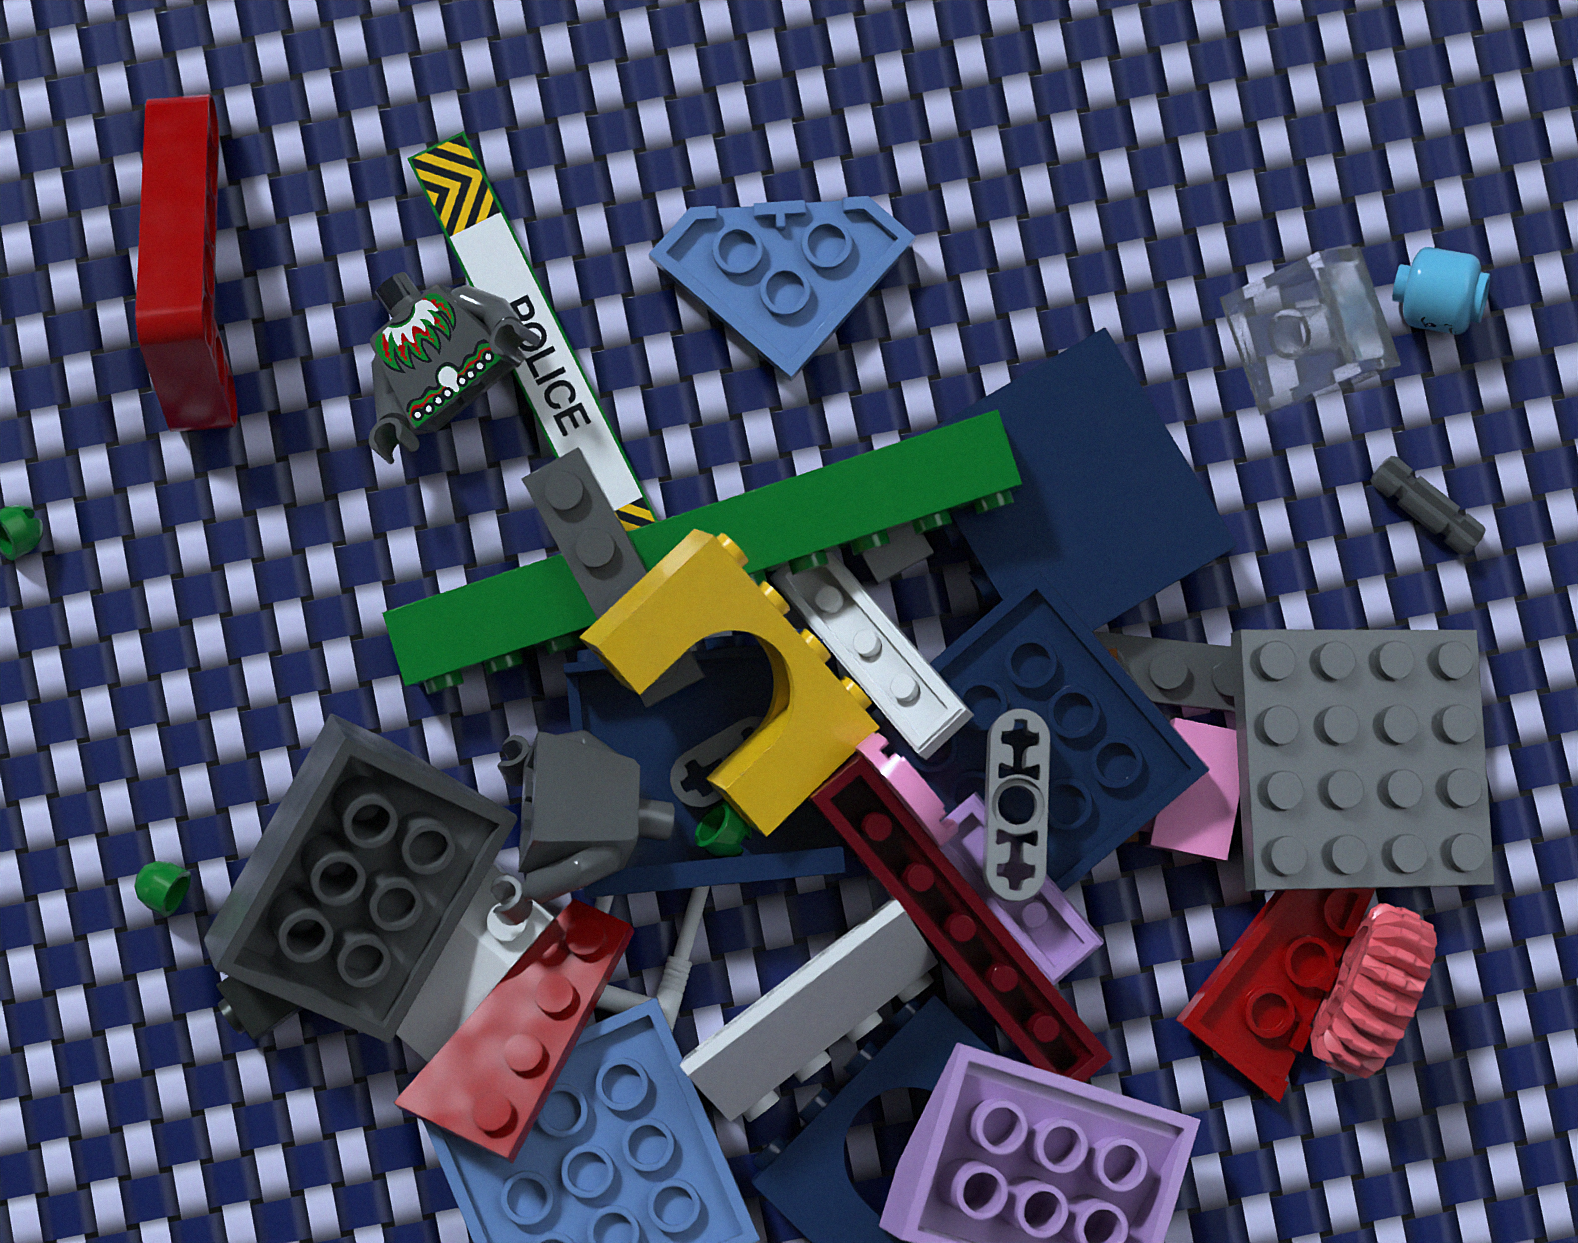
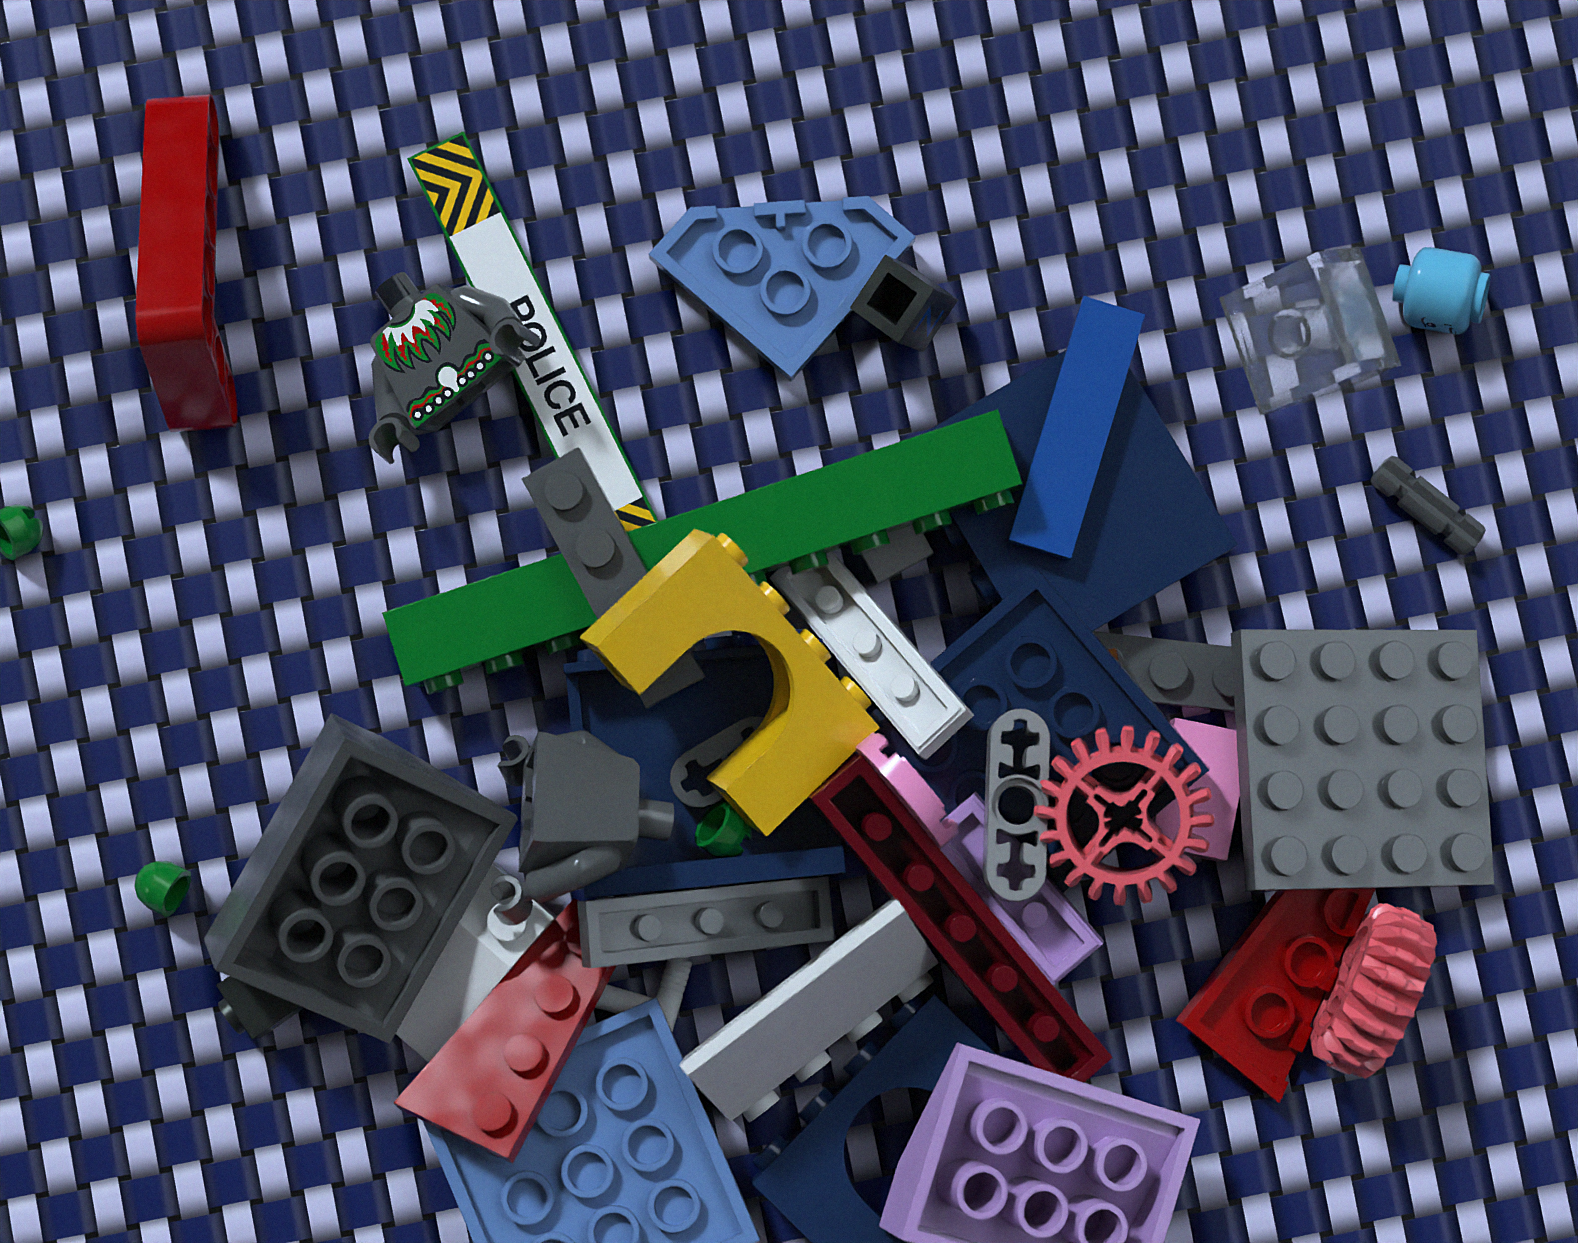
none -> dark grey plate [577,875,834,968]
none -> pearl dark grey brick [850,255,958,352]
none -> blue tile [1007,296,1145,561]
none -> coral gear [1034,725,1214,906]

